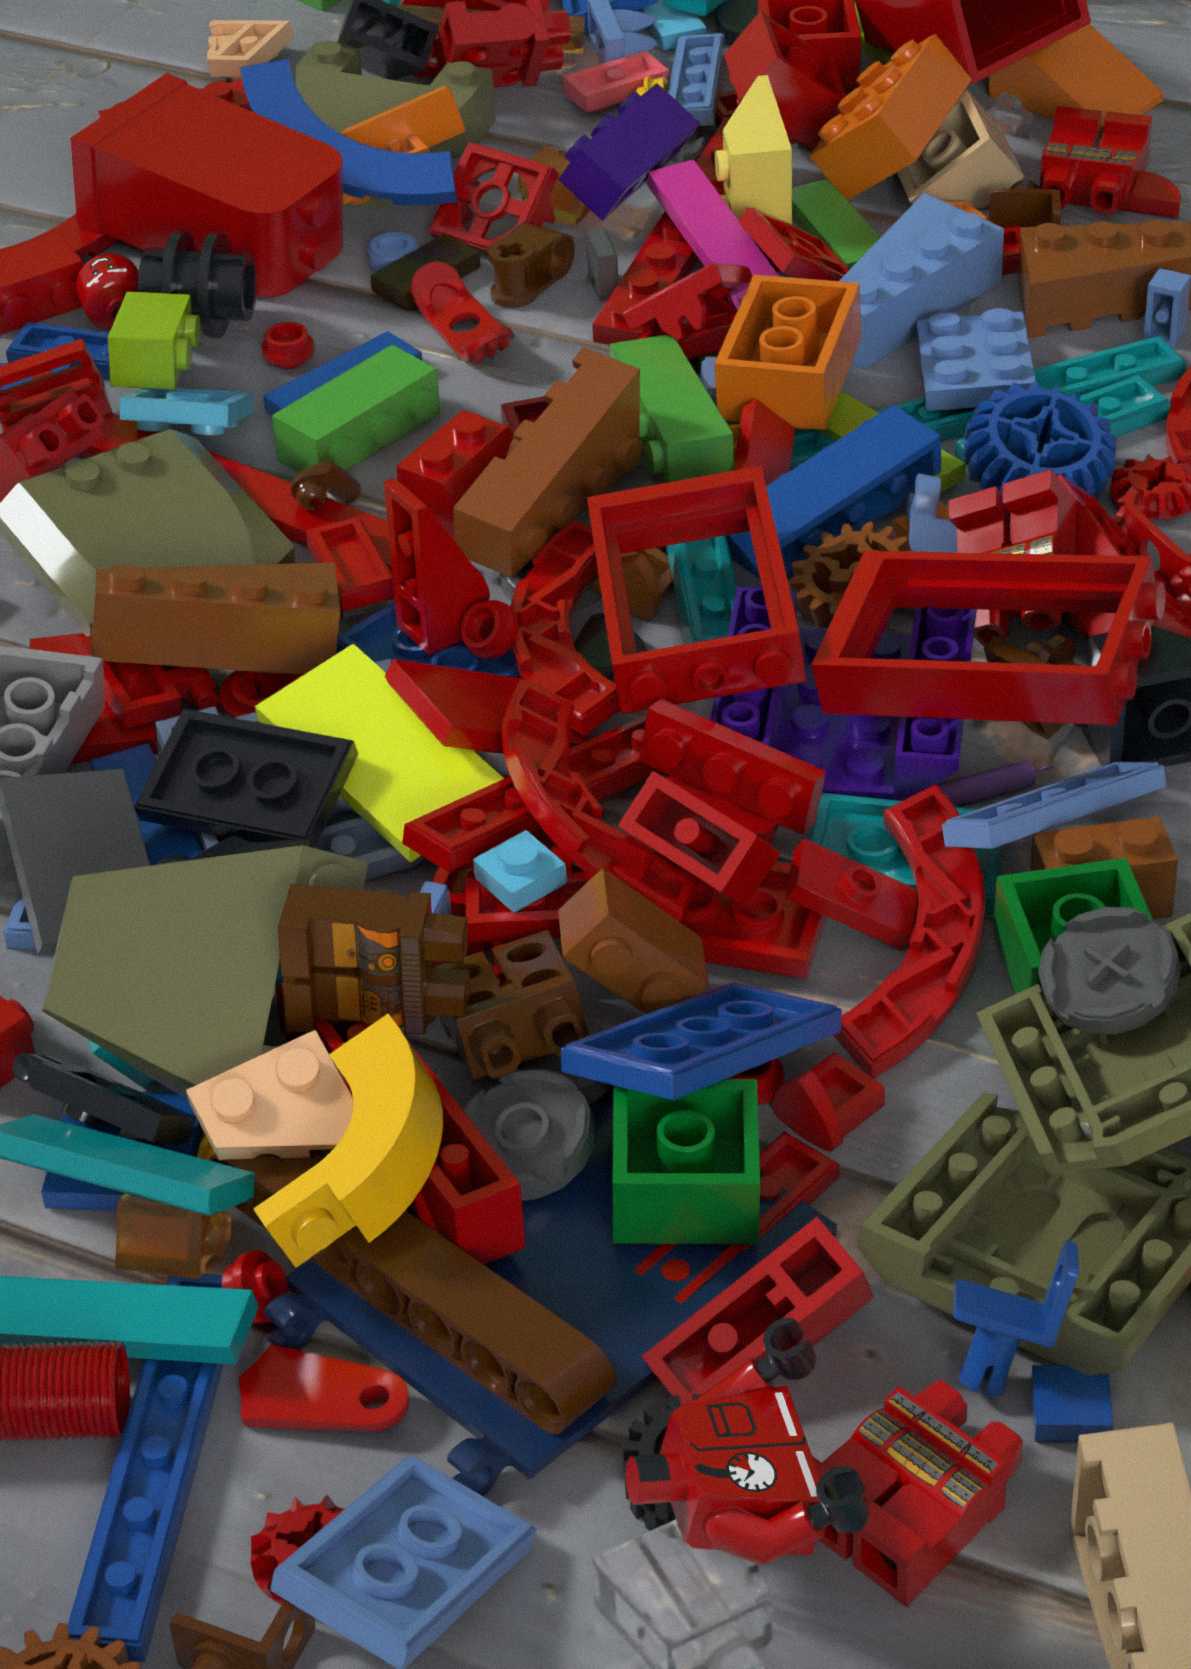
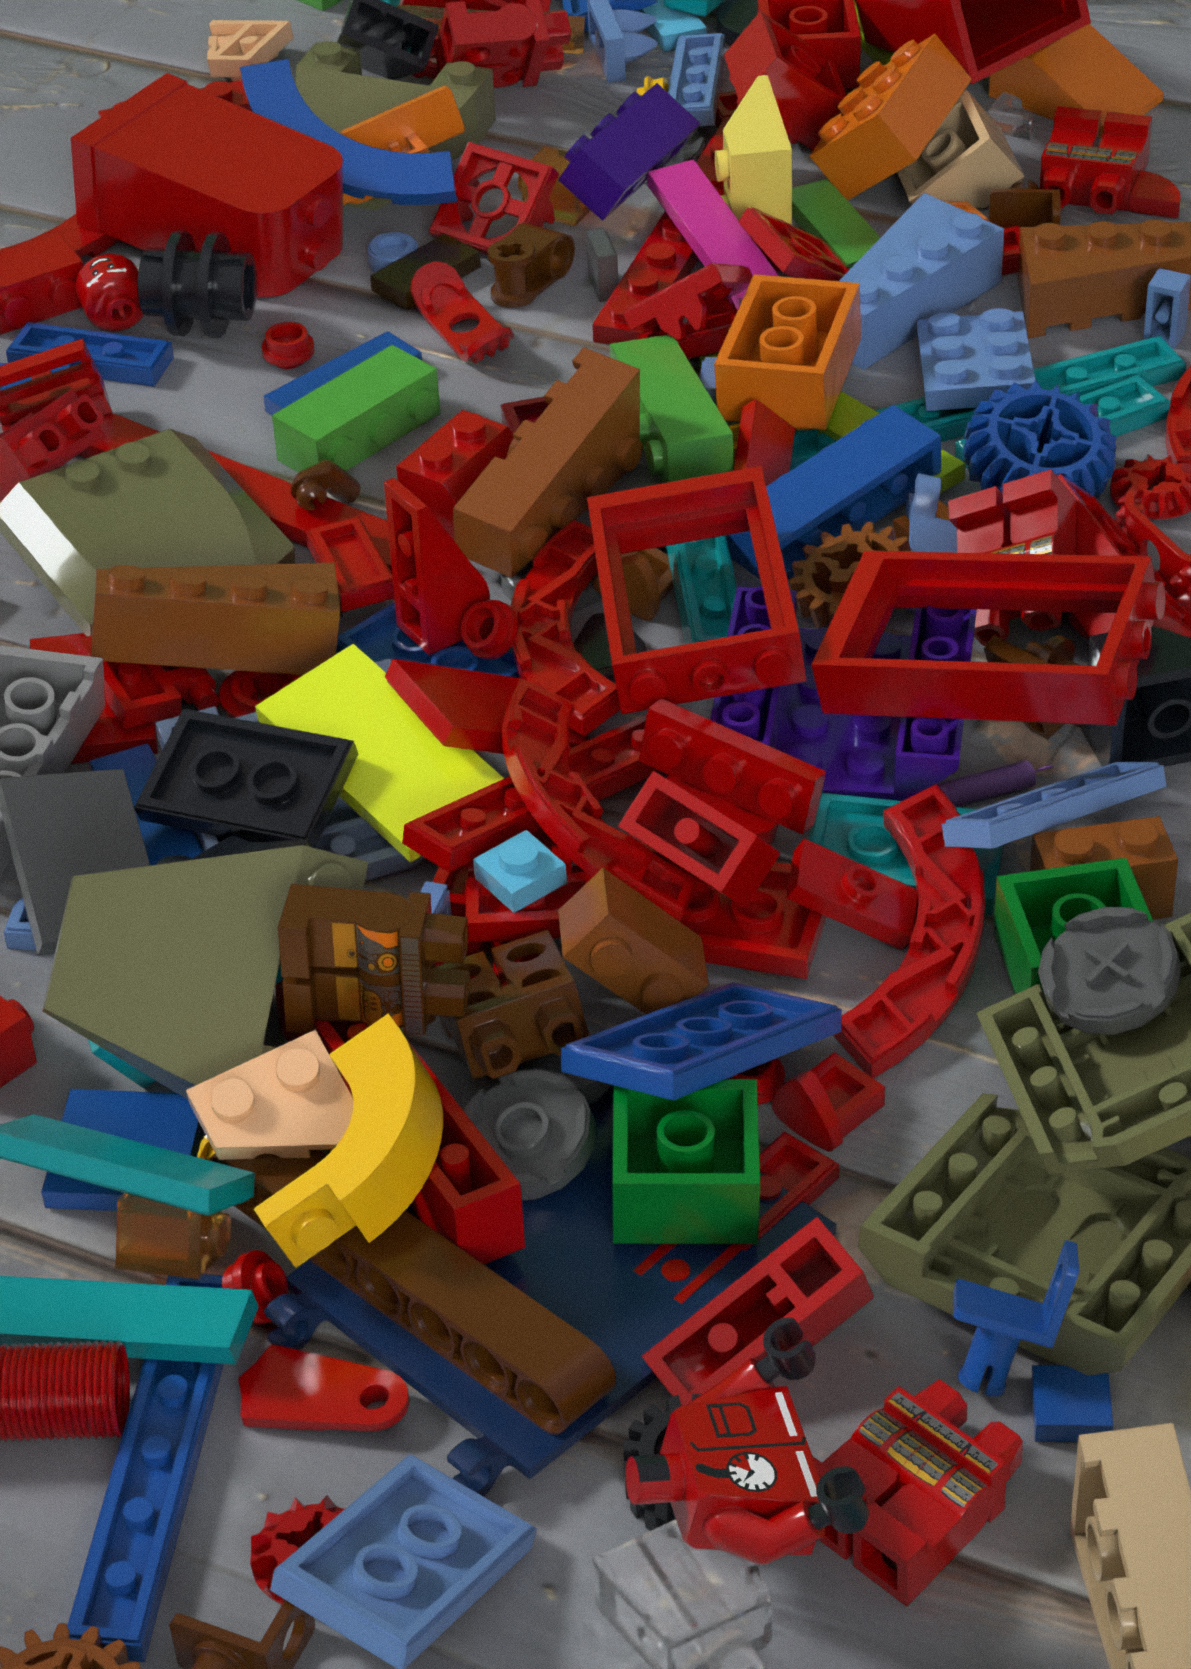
black hinge [12,1053,197,1147] -> none
lime brick [108,292,200,390] -> none
medium azure plate [120,387,254,435] -> none
coral plate [563,50,669,113] -> none

